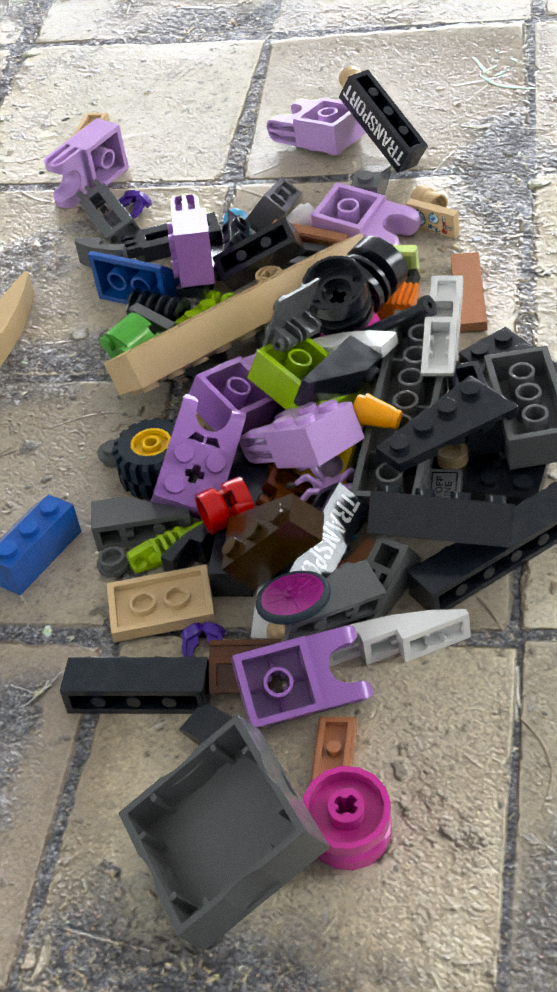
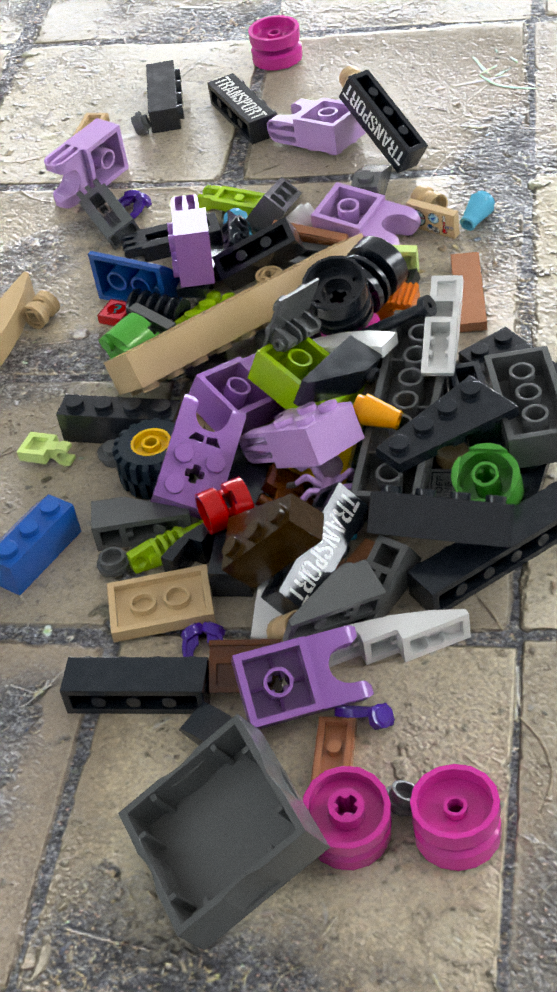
dark grey slope [75,238,128,267] -> none
magenta wheel [255,570,331,625] -> none
none -> yellowish green plate [17,432,76,466]
none -> tan wheel [21,290,60,329]
none -> black brick [56,394,181,444]
none -> red tile [97,299,127,326]
none -> dark grey plate [131,111,151,135]
none -> brick [146,60,185,133]
none -> lime hinge [197,185,265,215]
none -> black brick [207,73,278,145]
none -> dark pink wheel [248,15,303,70]
none -> dark purple piece [334,702,395,730]
none -> dark grey plate [386,780,415,816]
none -> dark pink wheel [410,764,502,871]
none -> bright green brick [451,443,524,506]
none -> medium azure cone [460,191,495,231]

